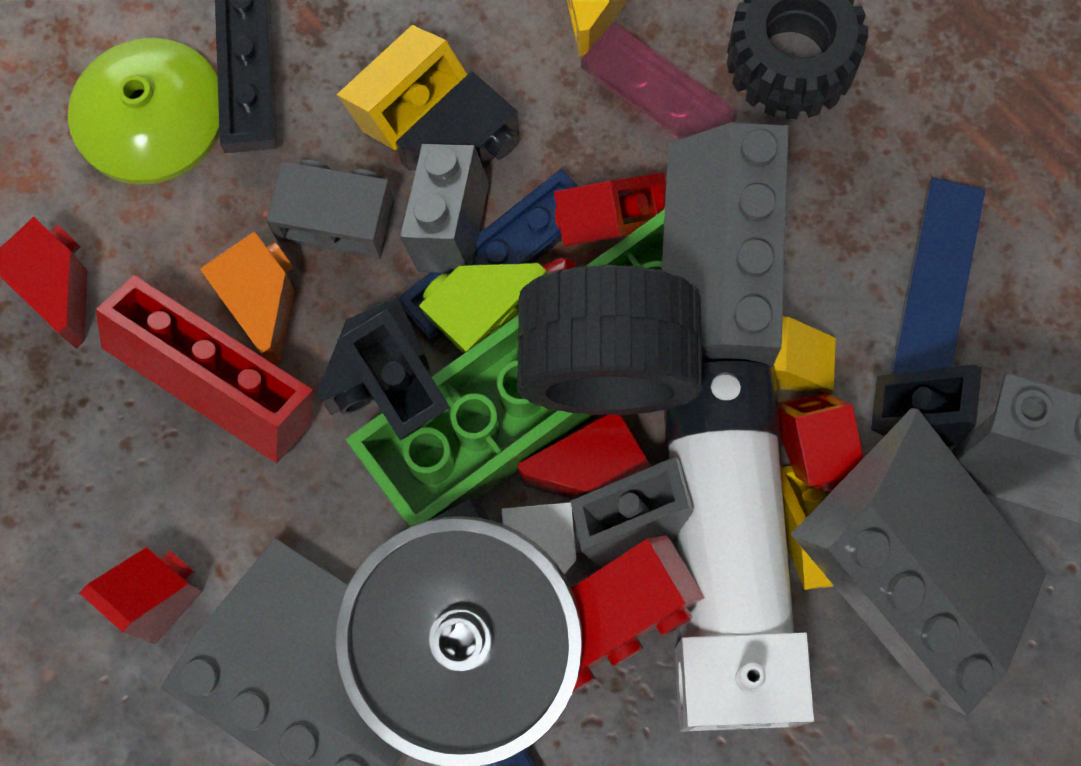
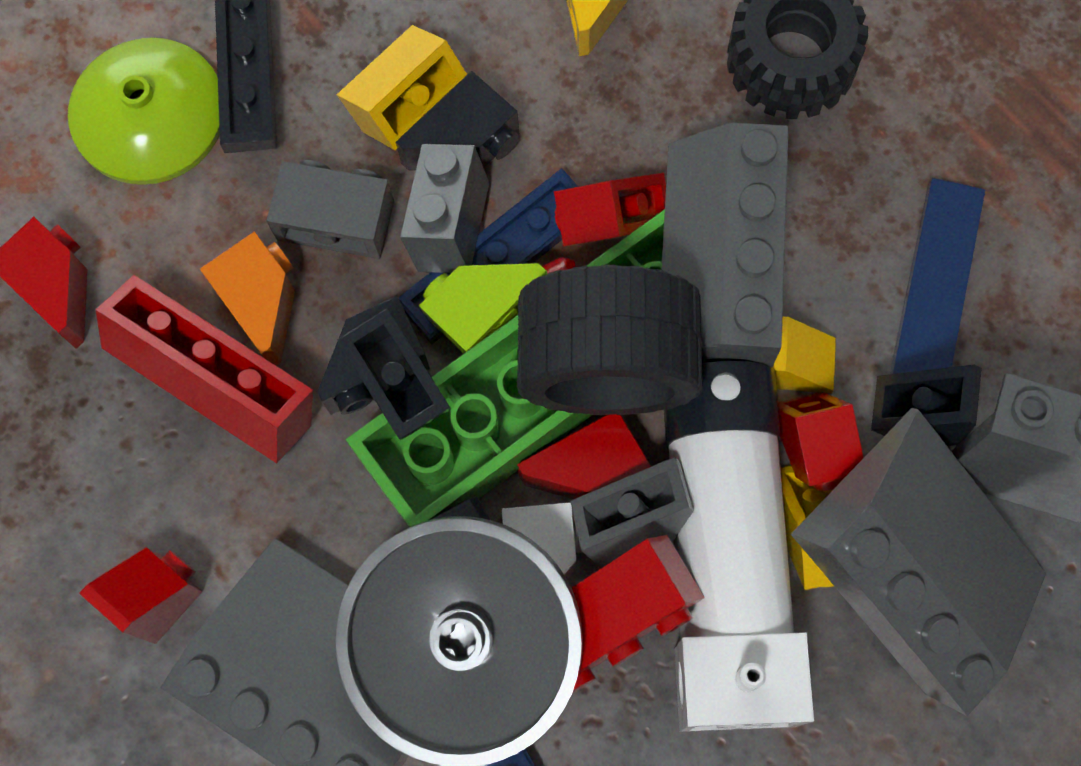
clear pink tile [581,22,738,139] -> none

